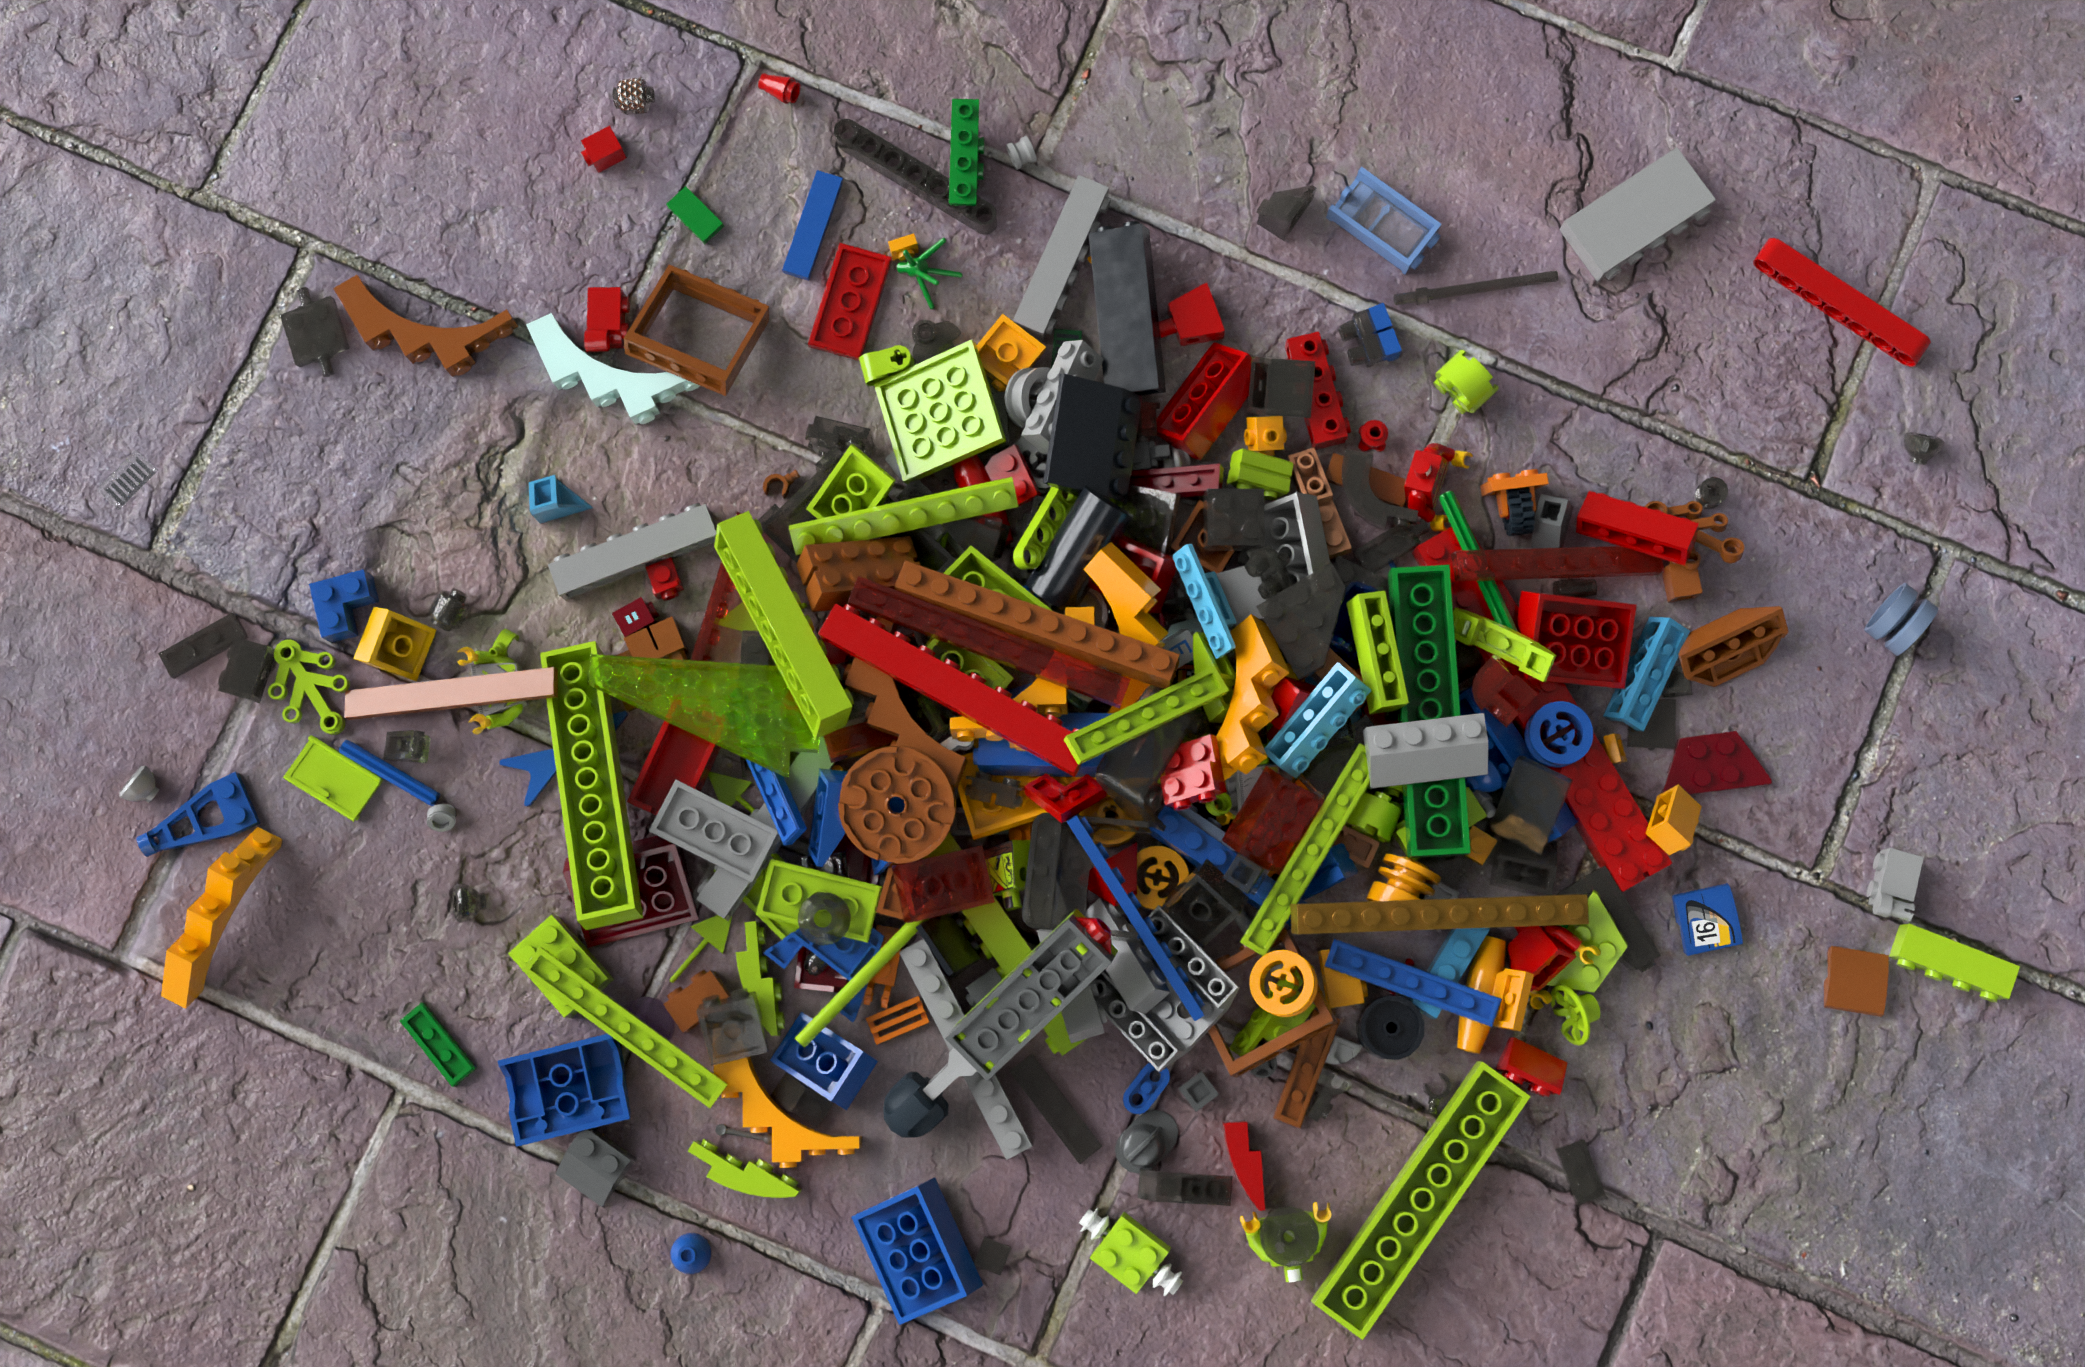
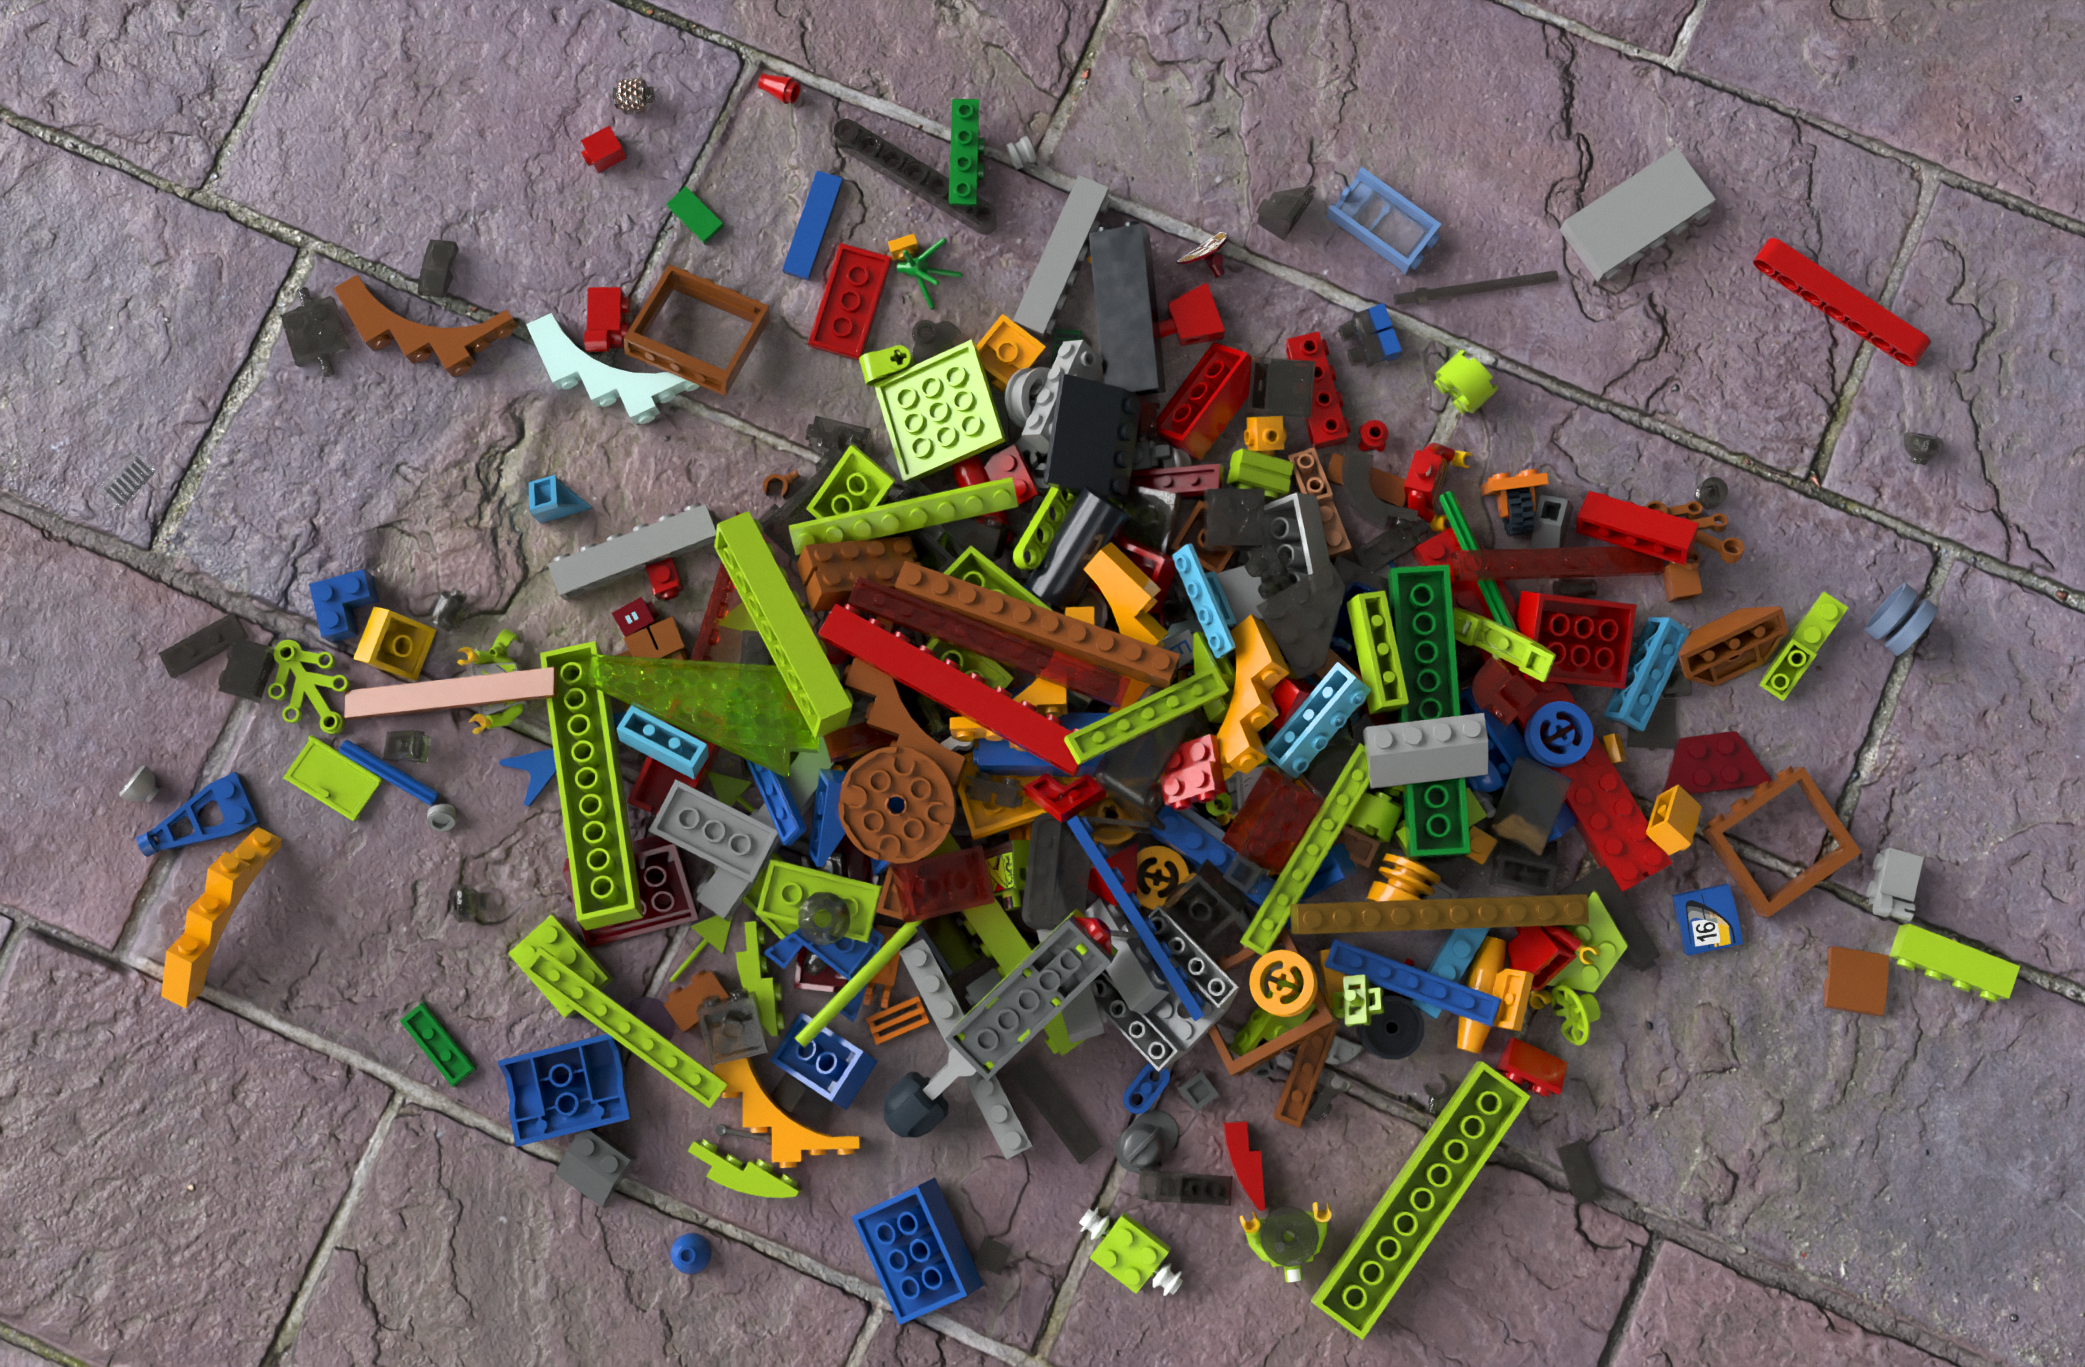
none -> clear smoke slope [417,239,459,298]
none -> medium azure brick [617,705,709,780]
none -> shield [1176,232,1229,278]
none -> lime piece [1333,974,1384,1027]
none -> dark orange window [1701,765,1862,917]
none -> lime slope [1759,592,1848,701]

